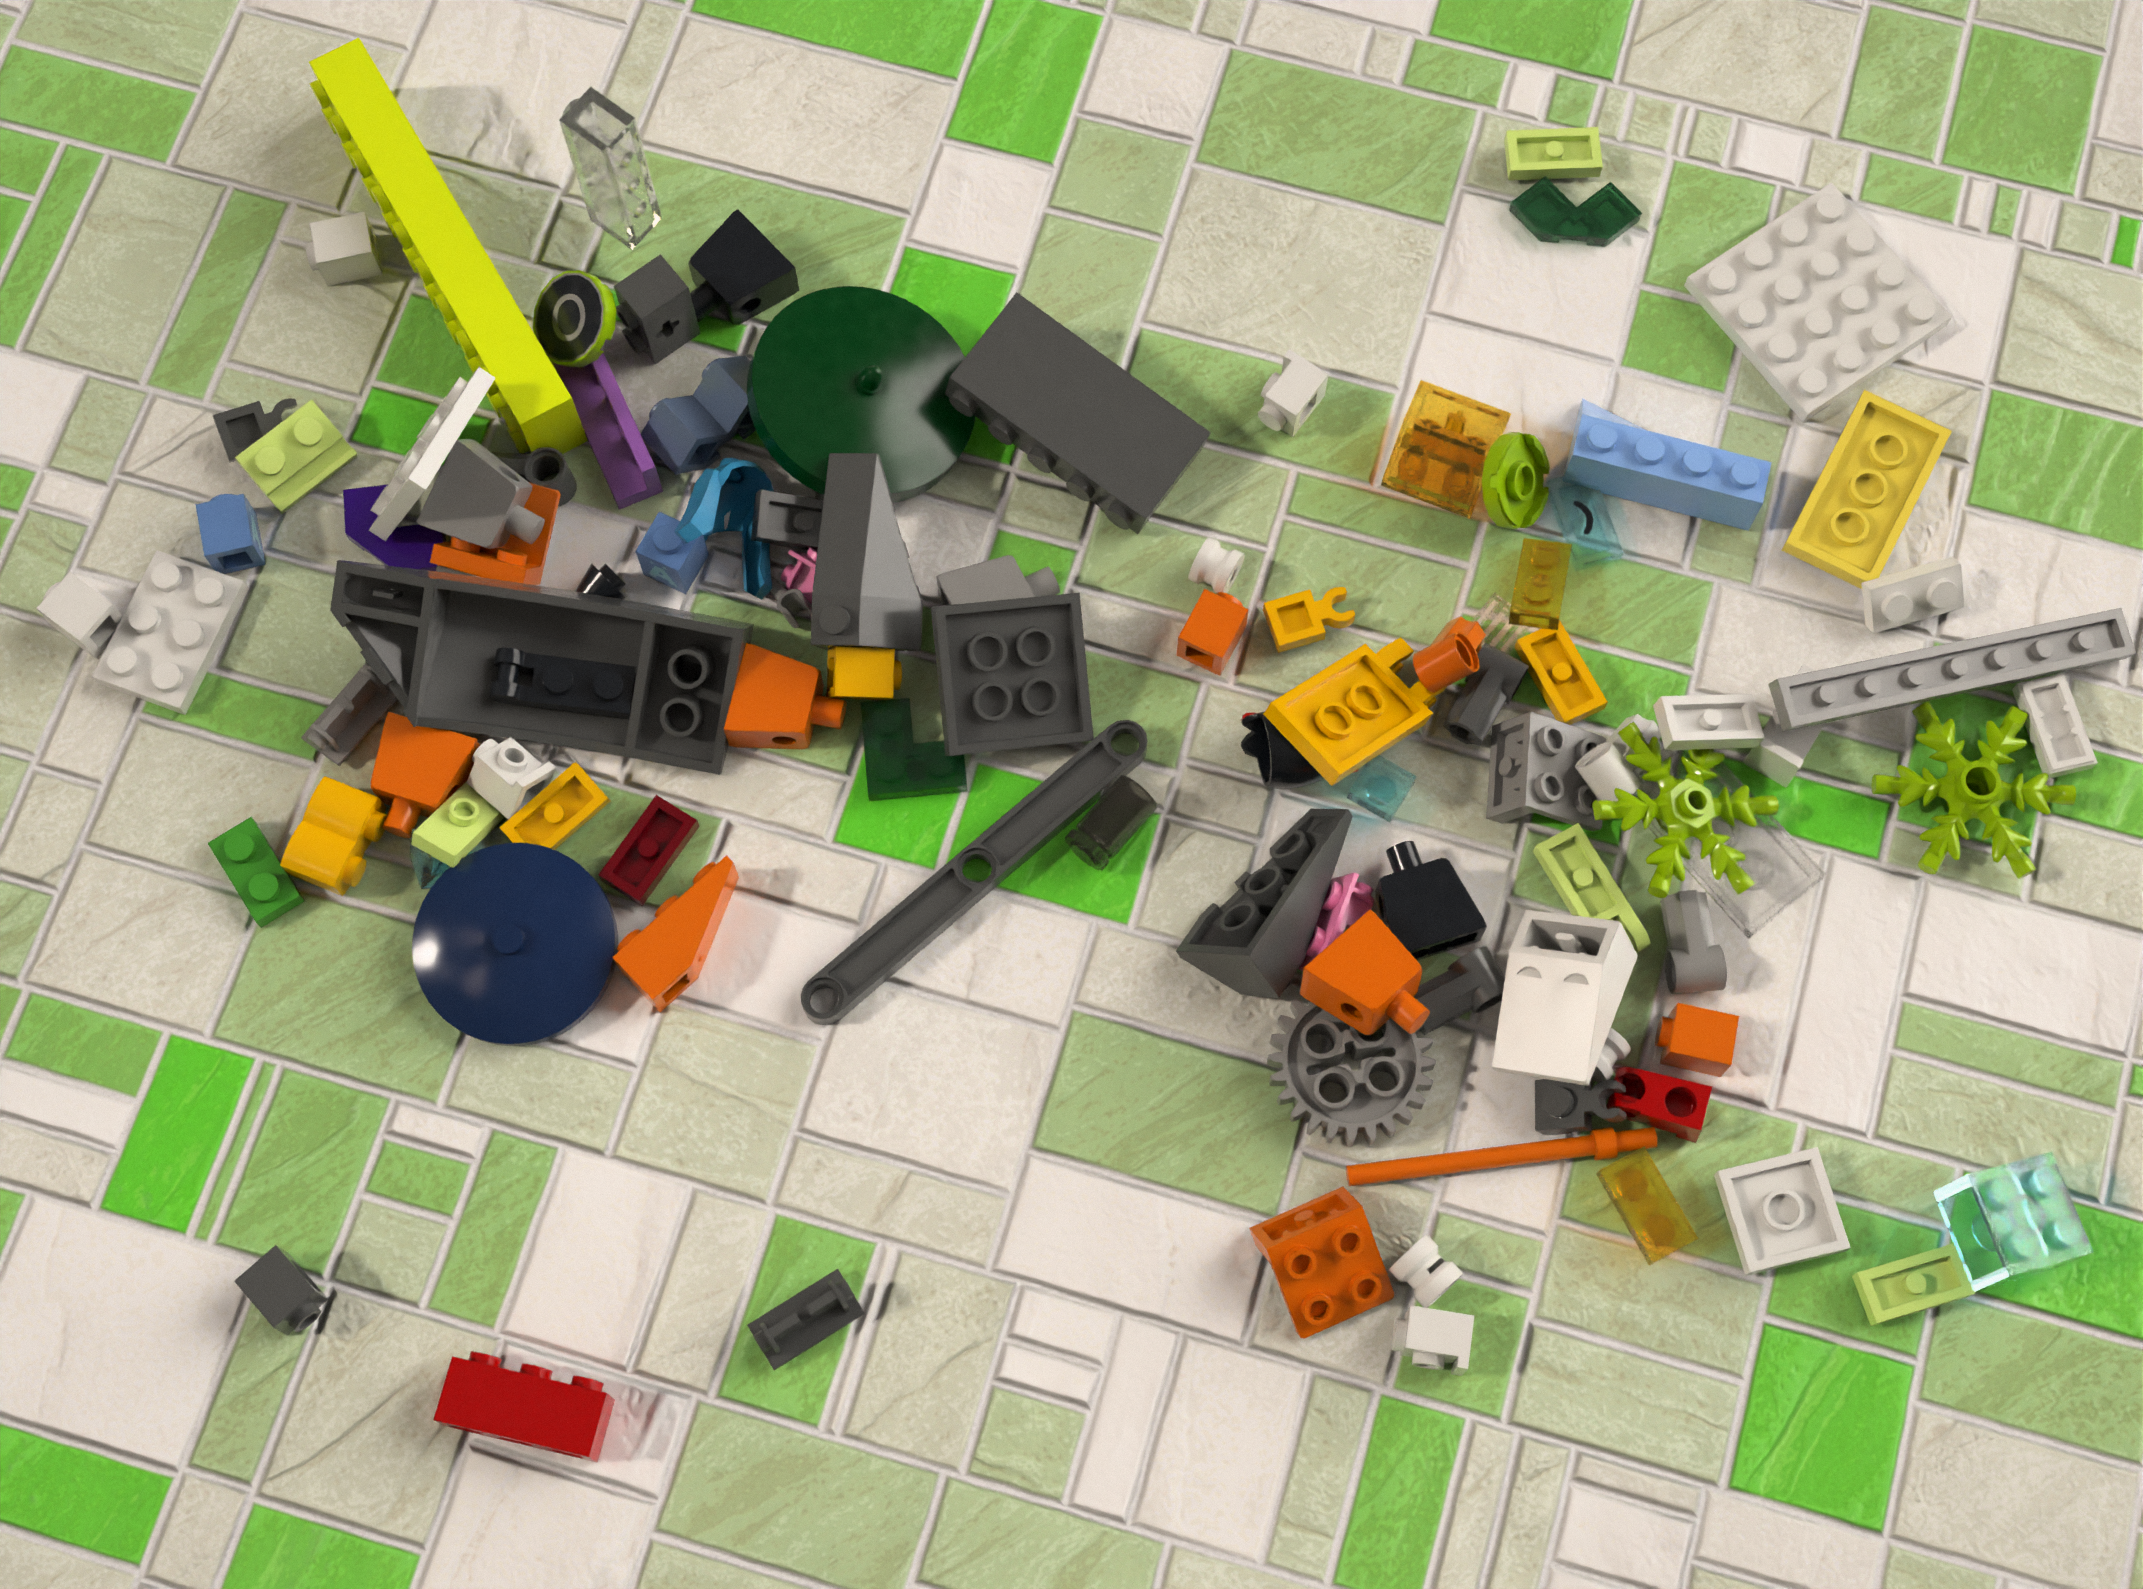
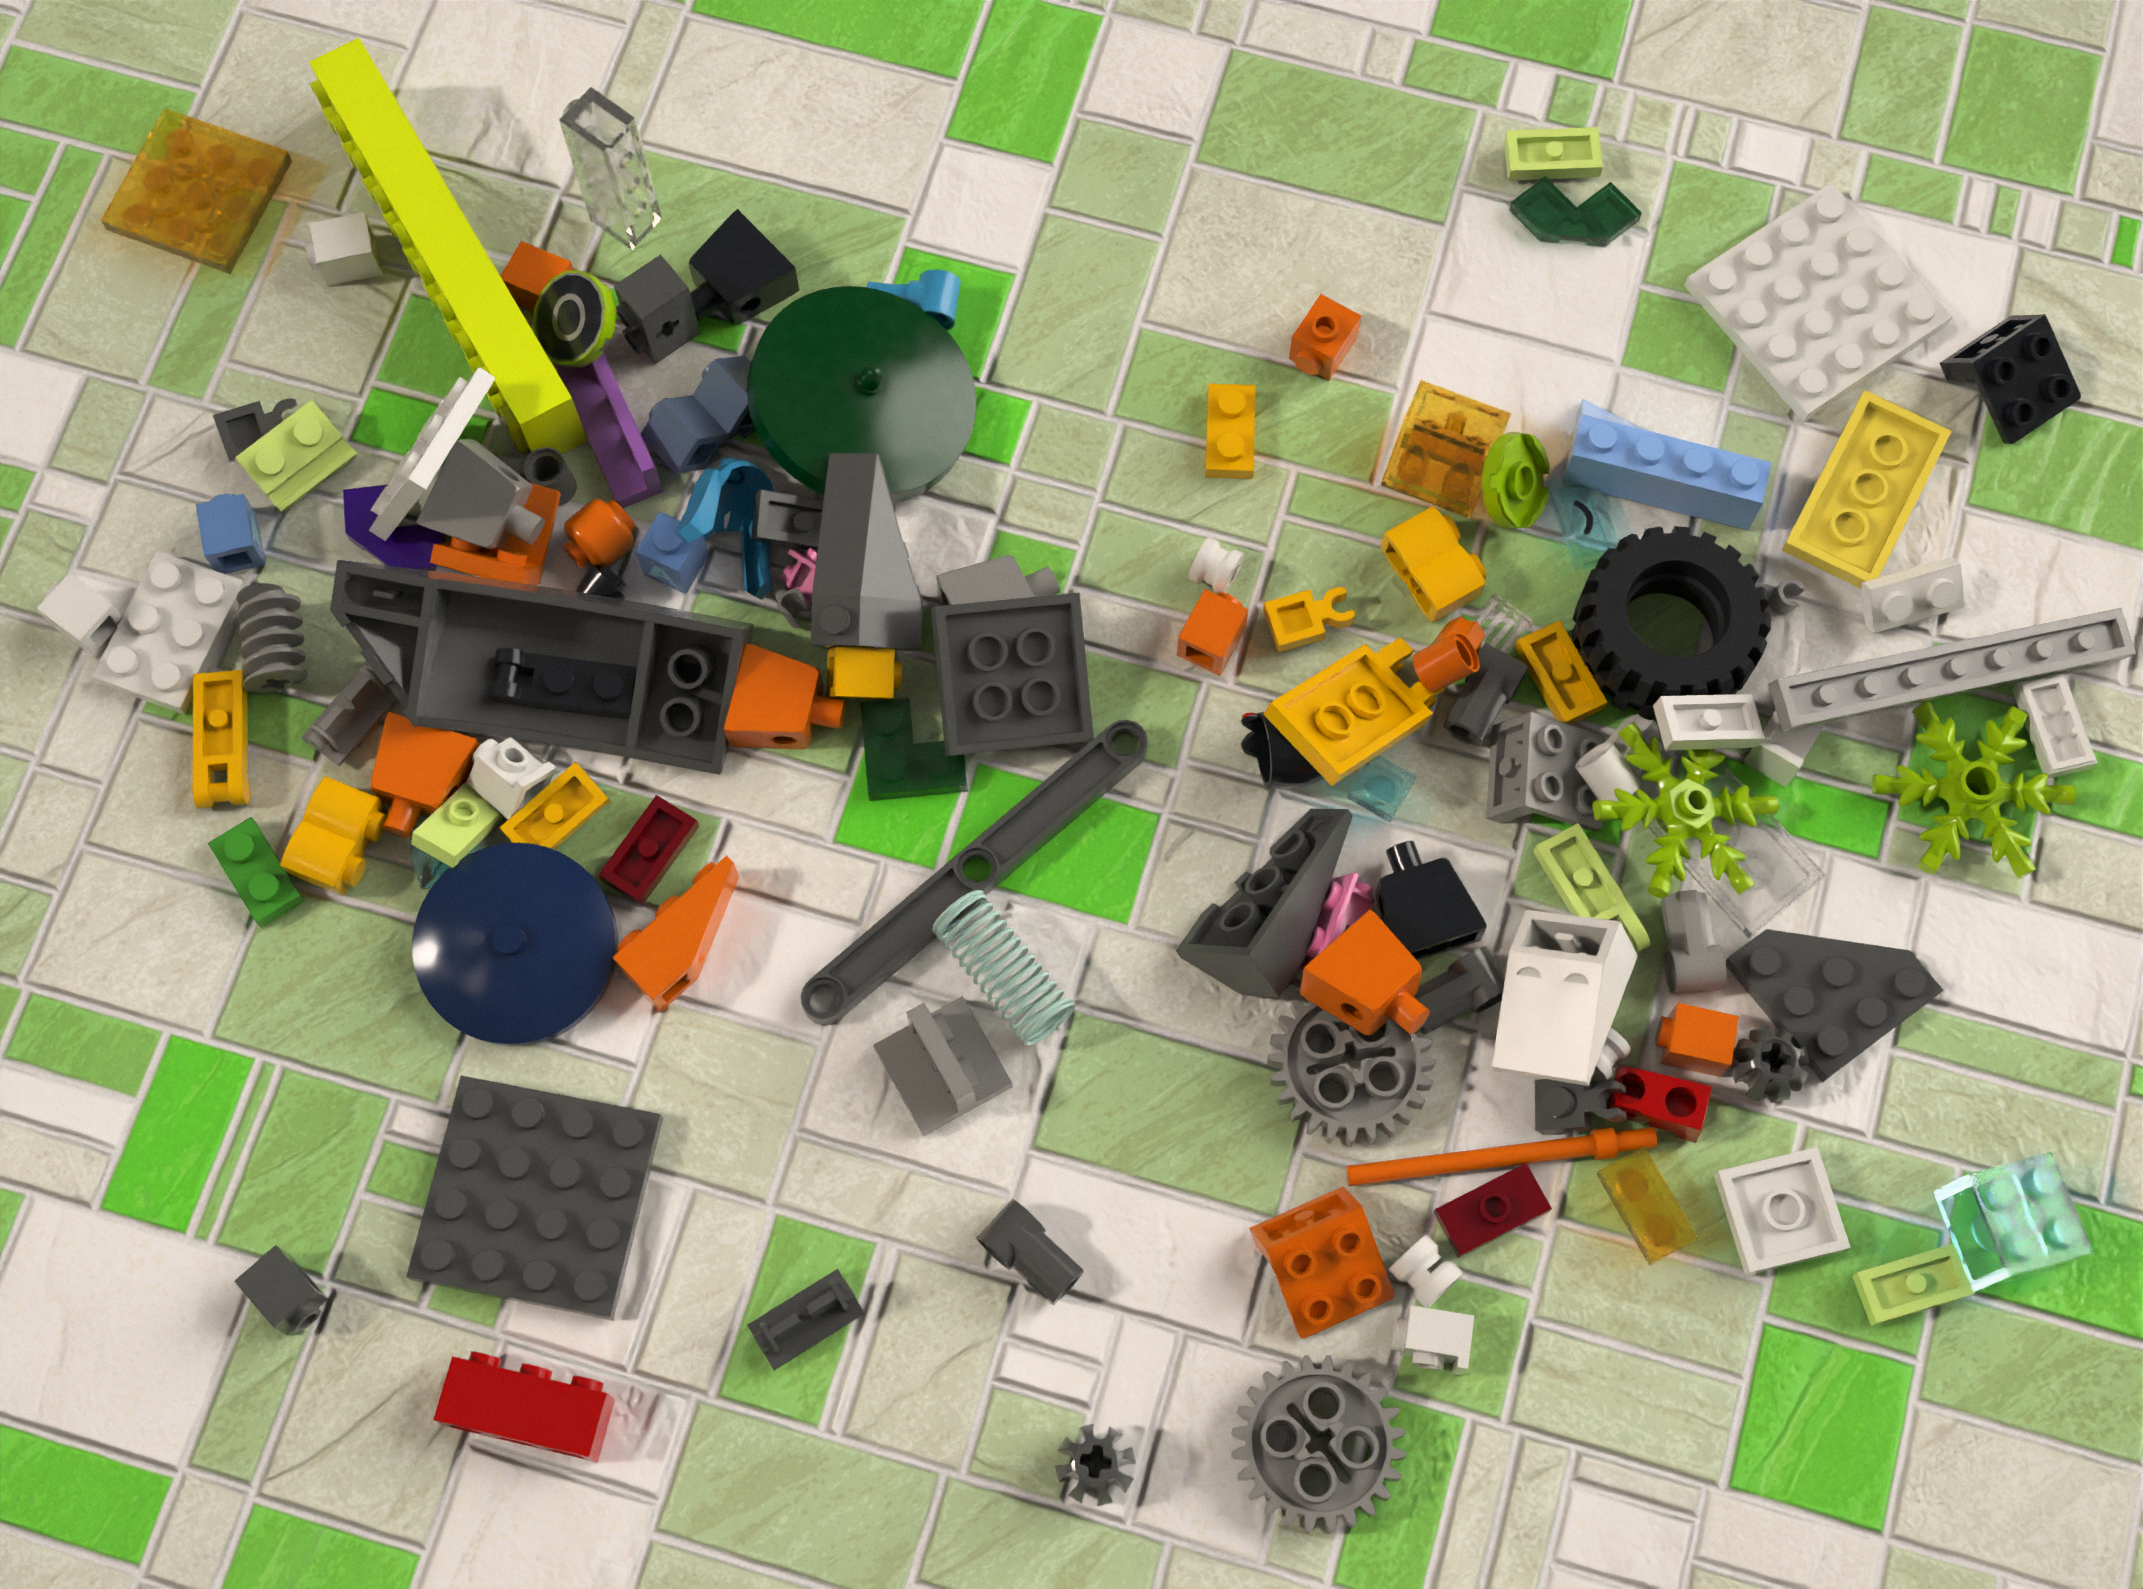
dark grey brick [945,292,1211,534] -> none
clear smoke piece [1065,775,1158,871] -> none
white brick [1258,349,1328,437] -> none
clear yellow plate [1509,538,1572,630] -> none
none -> clear yellow plate [100,108,292,274]
none -> yellow plate [192,670,251,809]
none -> light grey piece [236,583,307,693]
none -> dark grey plate [406,1075,663,1321]
none -> orange brick [500,241,574,312]
none -> orange head [563,499,636,570]
none -> dark azure pin [866,269,961,330]
none -> light grey bracket [873,996,1013,1137]
none -> light aqua piece [932,890,1075,1045]
none -> dark grey piece [976,1199,1084,1306]
none -> dark grey piece [1055,1423,1136,1506]
none -> yellow plate [1205,383,1256,479]
none -> light grey gear [1231,1355,1406,1534]
none -> orange brick [1289,294,1361,381]
none -> yellow brick [1380,506,1487,623]
none -> dark red plate [1433,1163,1552,1258]
none -> black tyre [1572,526,1771,720]
none -> dark grey plate [1725,929,1943,1082]
none -> dark grey piece [1731,1026,1809,1104]
none -> light grey hand [1755,579,1804,614]
none -> black bracket [1939,314,2081,444]

